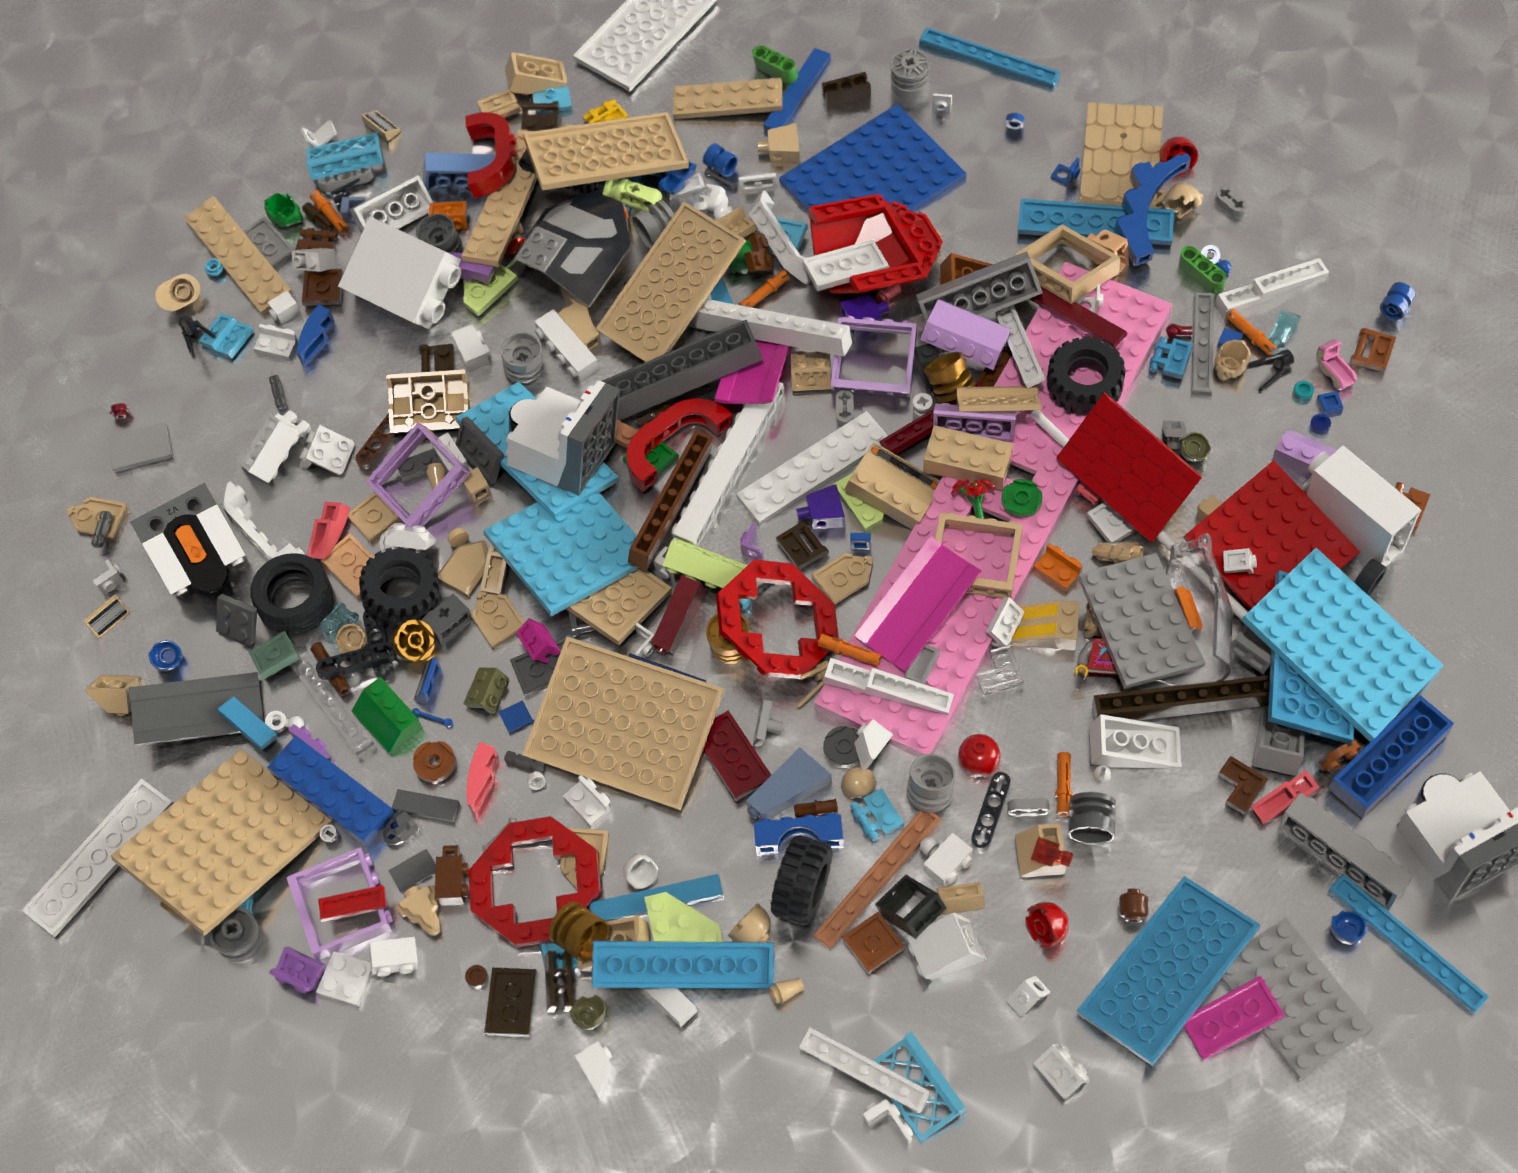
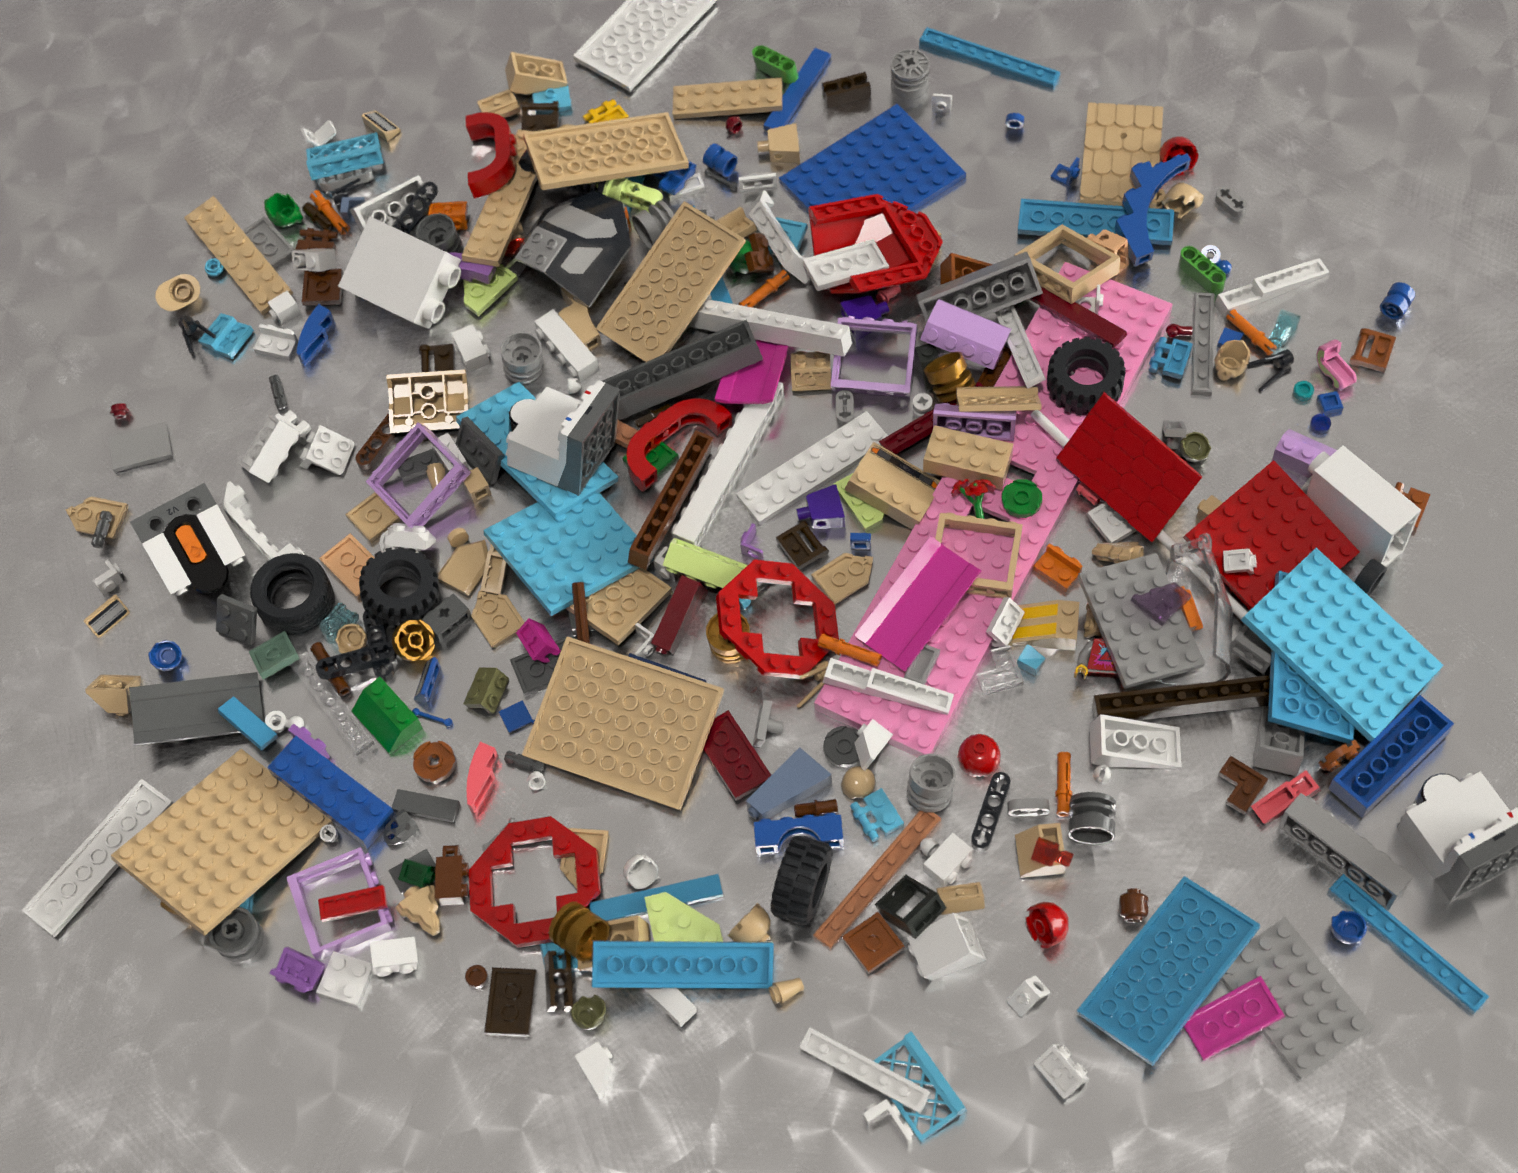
coral slope [307,502,350,560] -> none
medium blue wedge [423,153,496,193] -> none
white bracket [563,775,611,828] -> none
white animal [694,184,732,221] -> none
none -> black beam [392,182,438,234]
none -> dark green bracket [398,859,436,888]
none -> white hinge [567,378,582,394]
none -> reddish brown axle [572,582,590,644]
none -> dark red plate [726,116,743,134]
none -> medium azure slope [1017,644,1046,676]
none -> clear purple wing [1131,582,1191,626]

